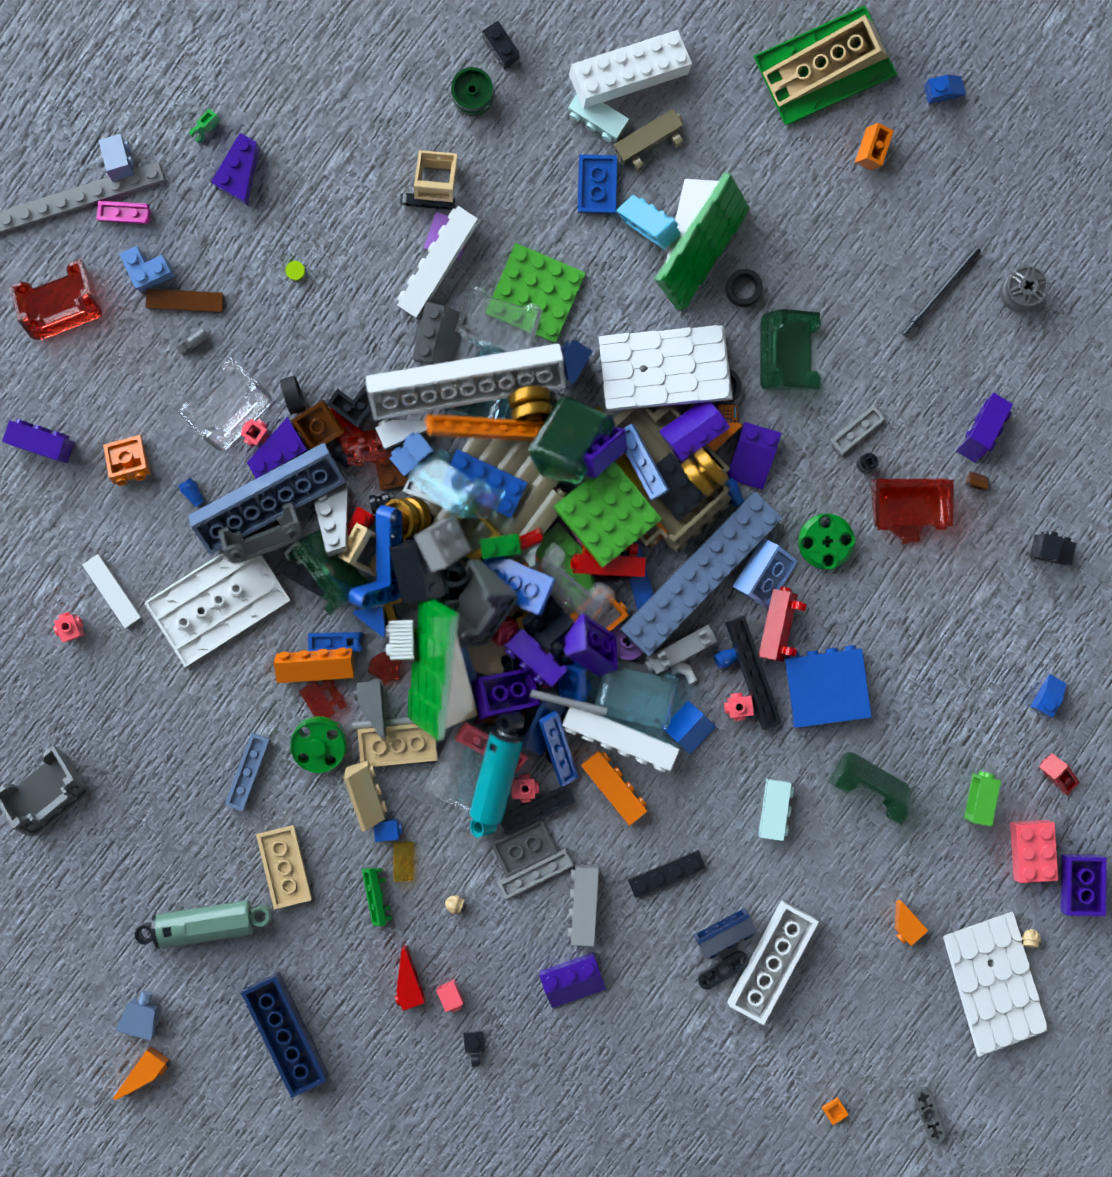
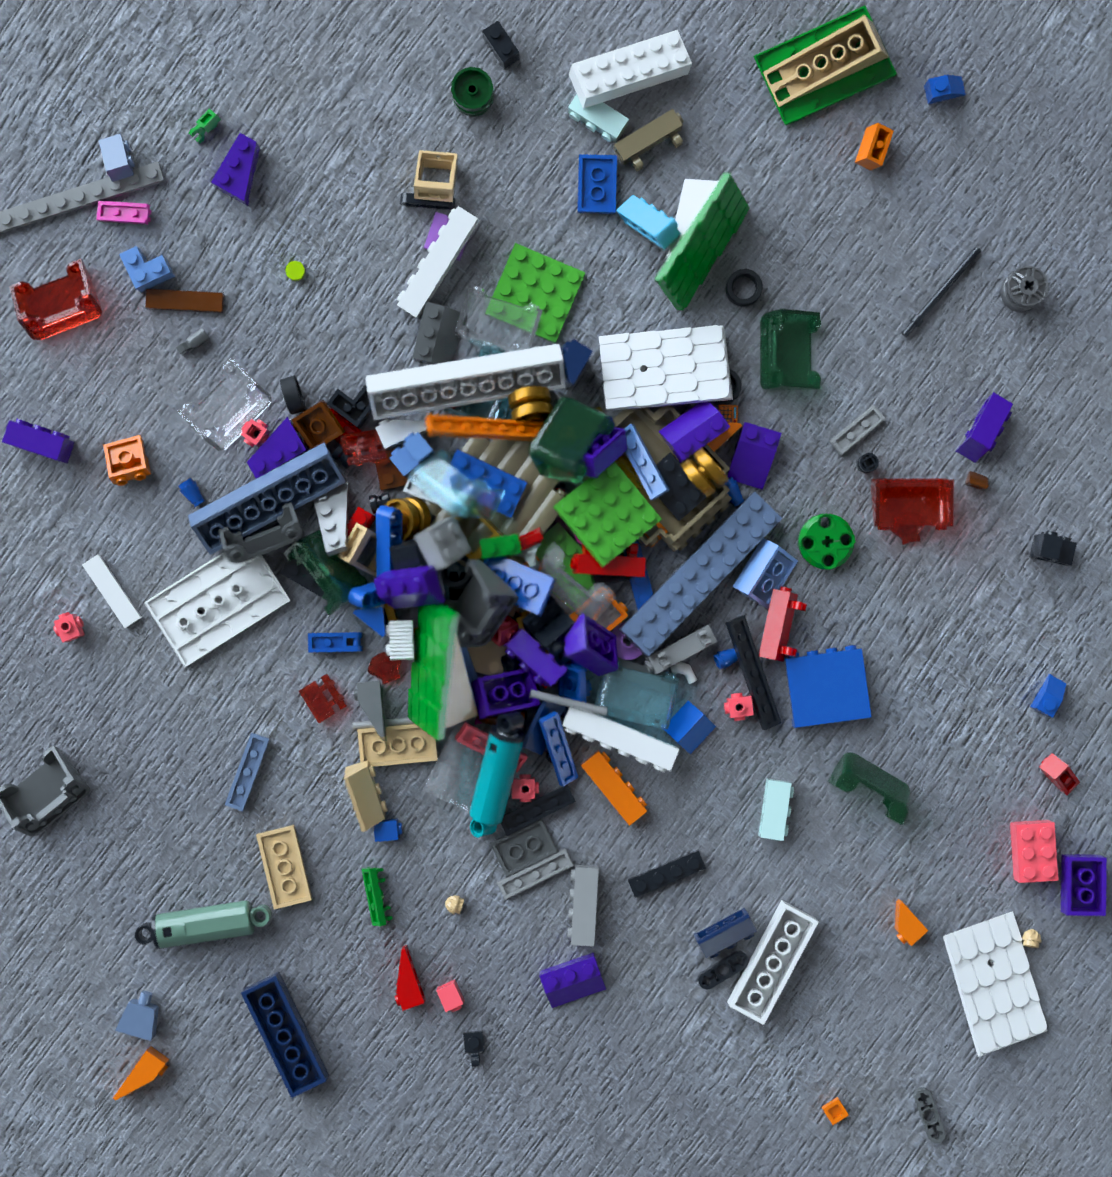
orange brick [273,648,355,683] -> none
green piece [290,716,347,773] -> none
clear yellow slope [393,842,414,882] -> none
bright green window [964,771,1001,826] -> none
none -> dark purple slope [374,565,445,609]

